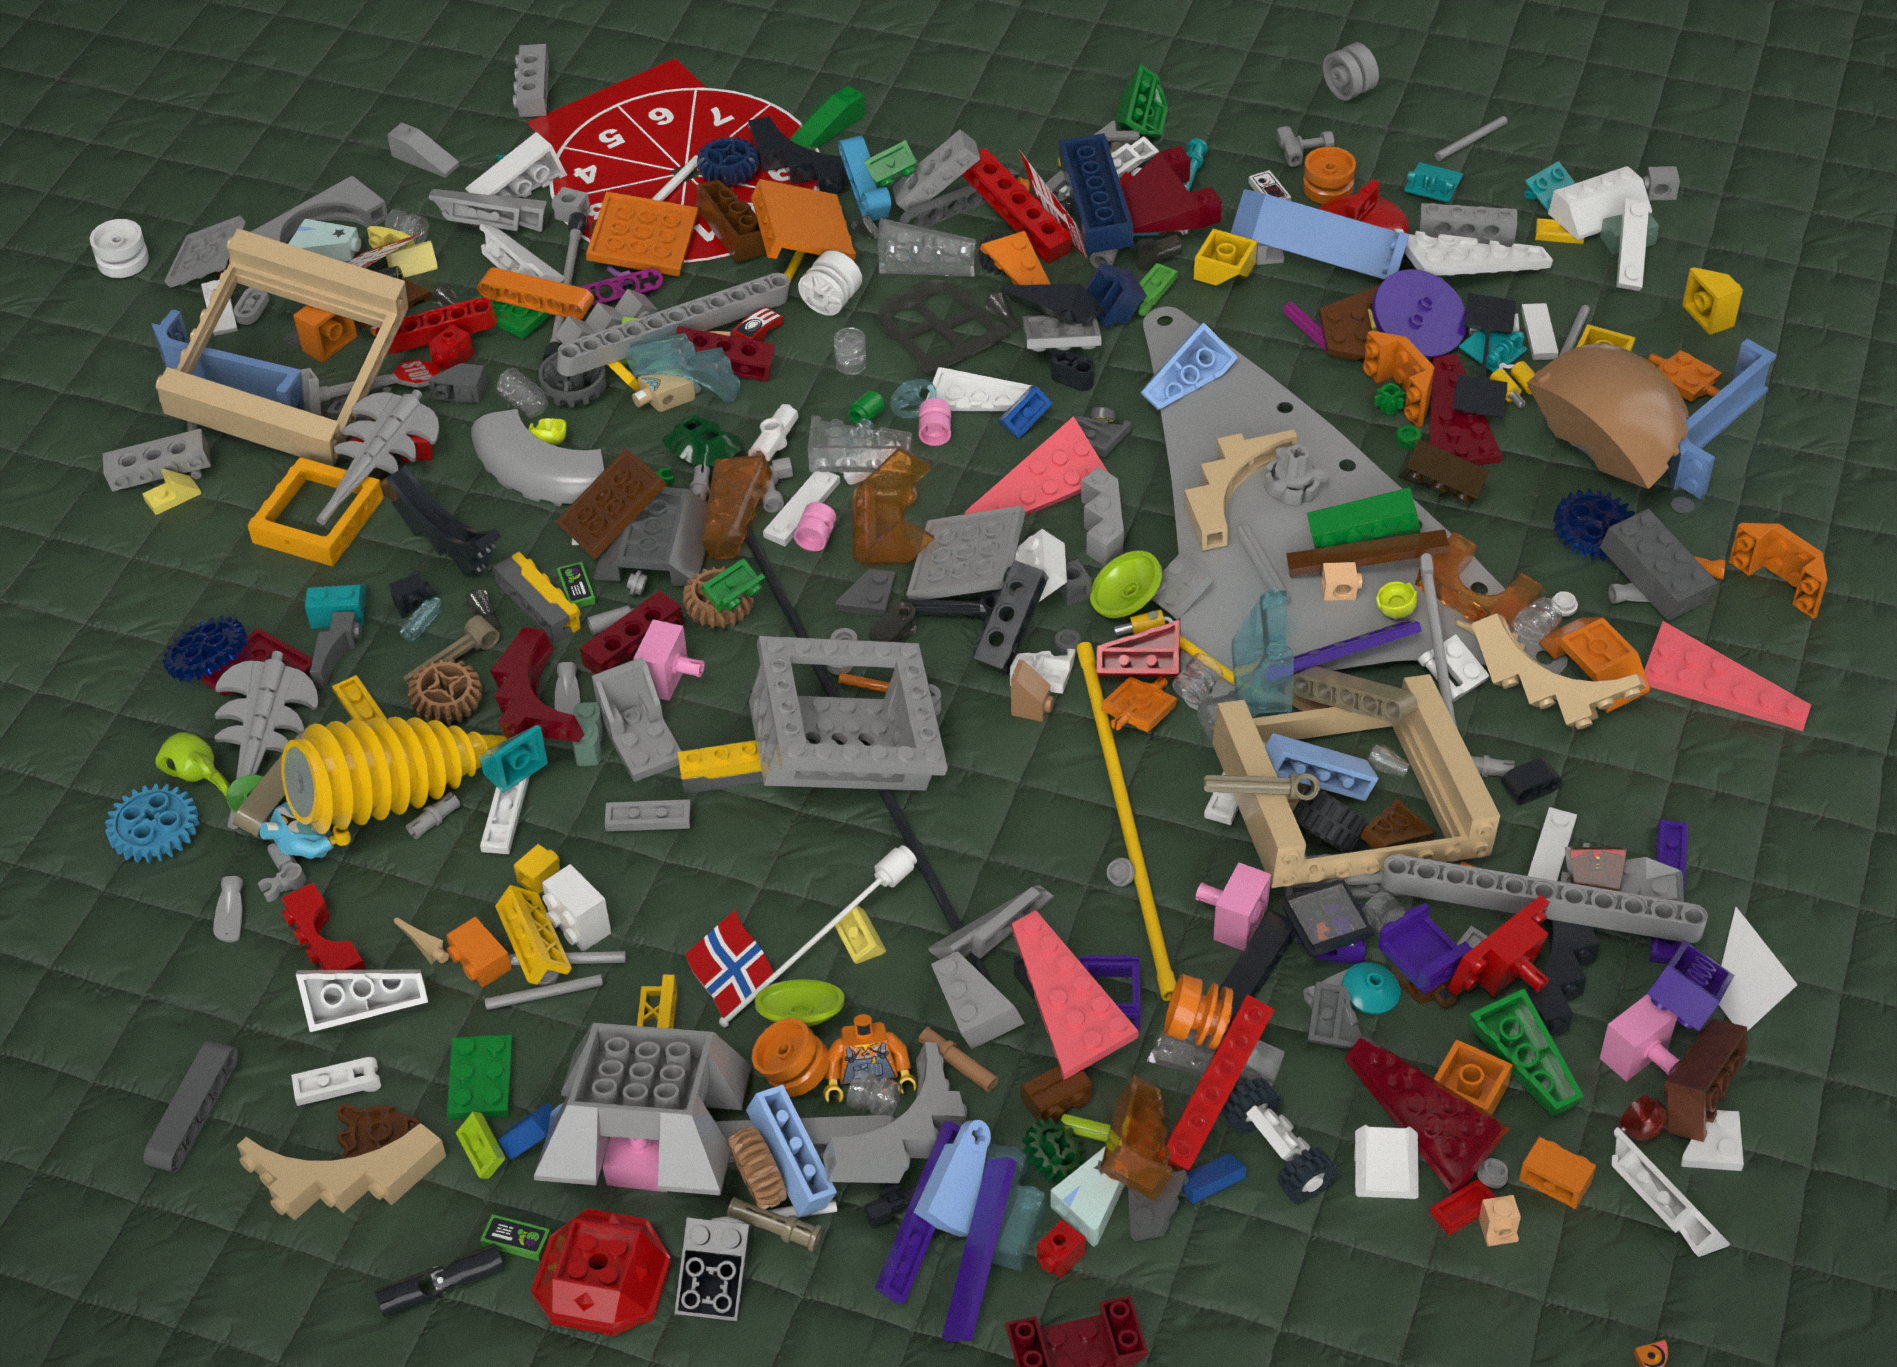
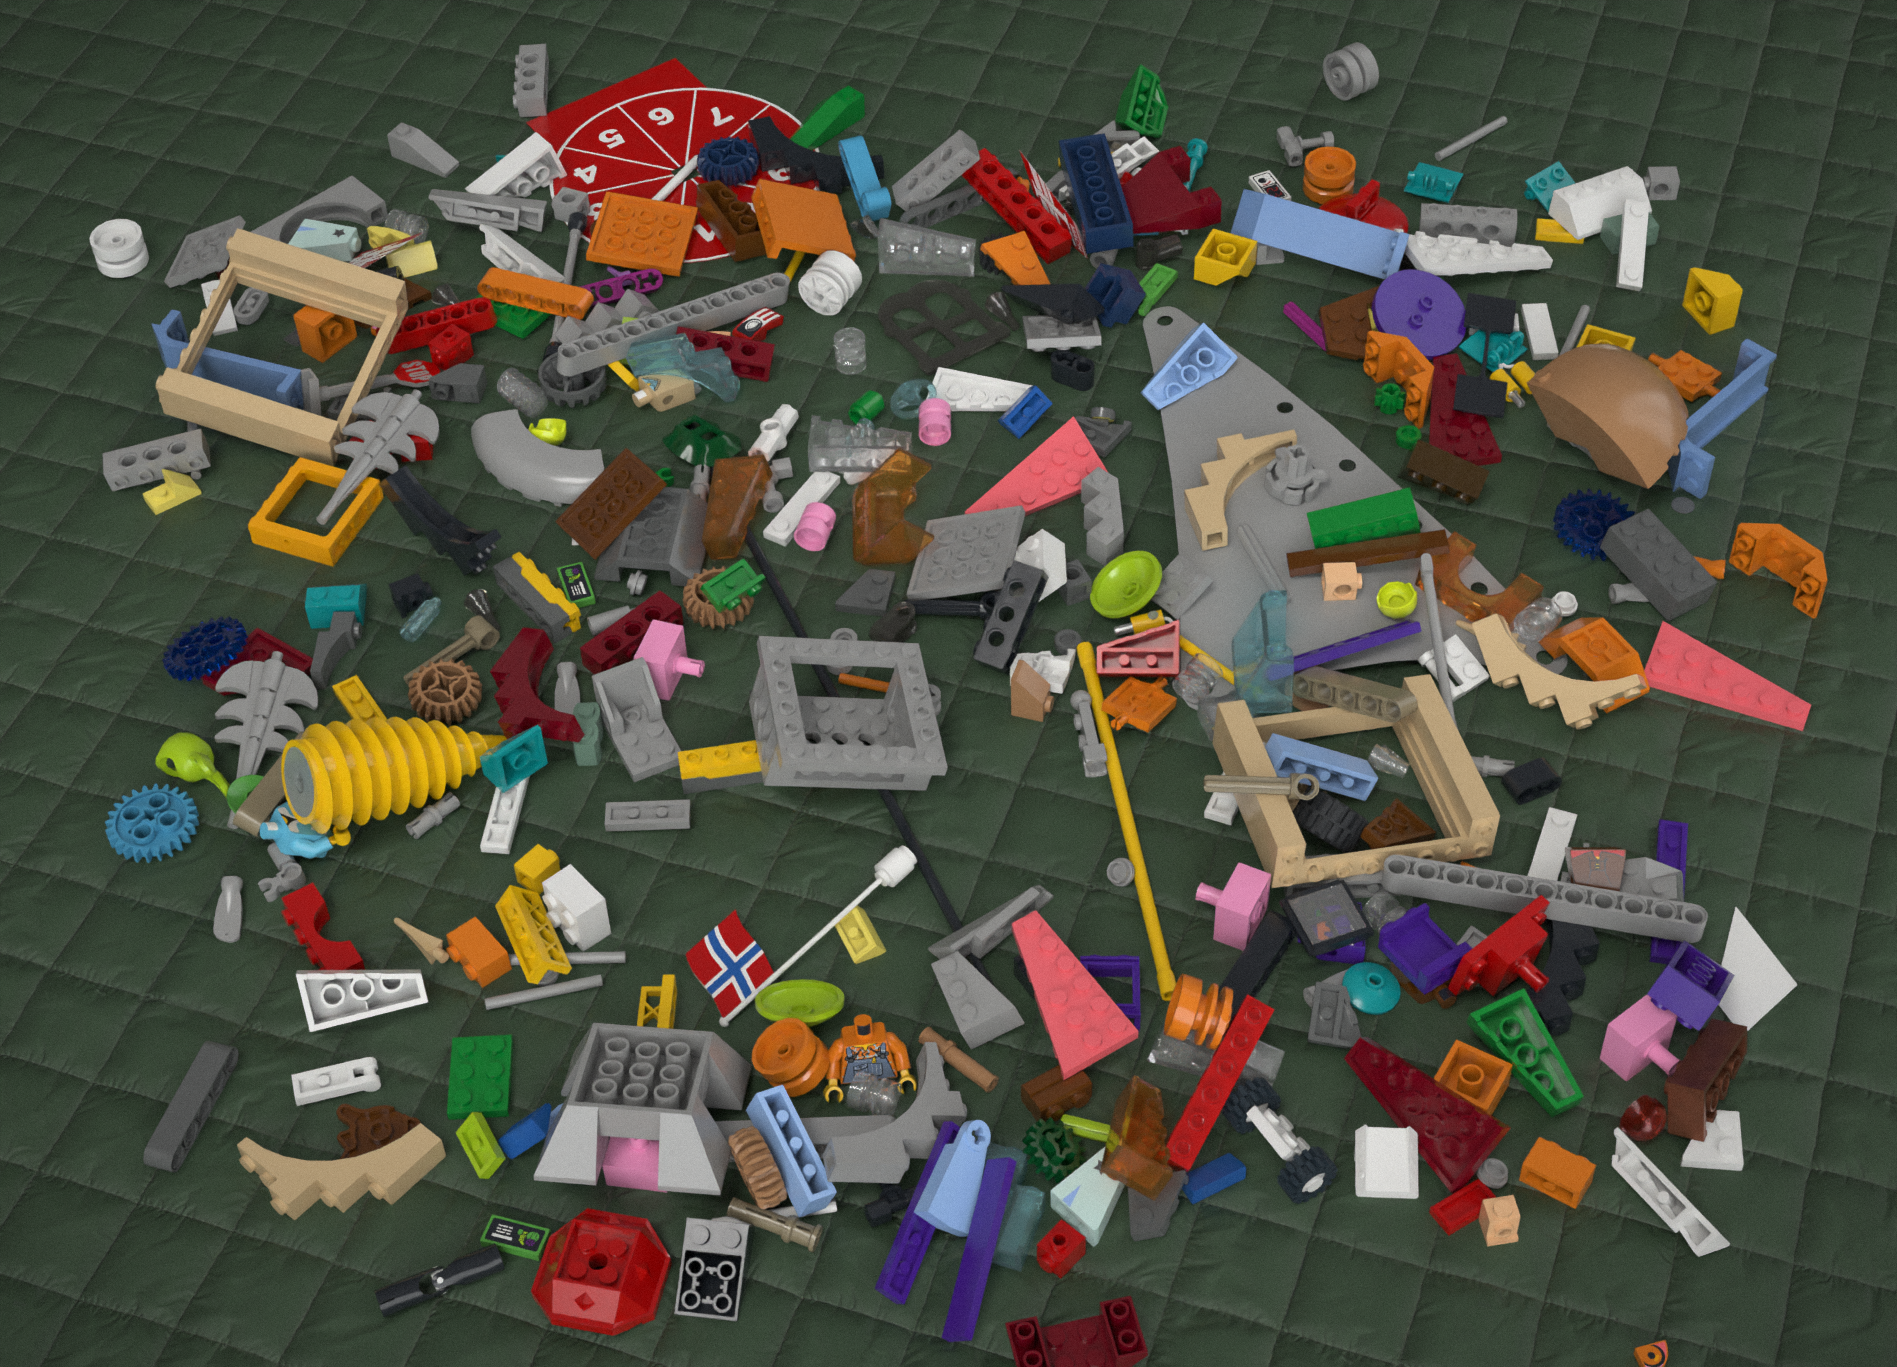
green bracket [864,140,919,188] -> none
none -> light grey plate [1070,690,1107,778]

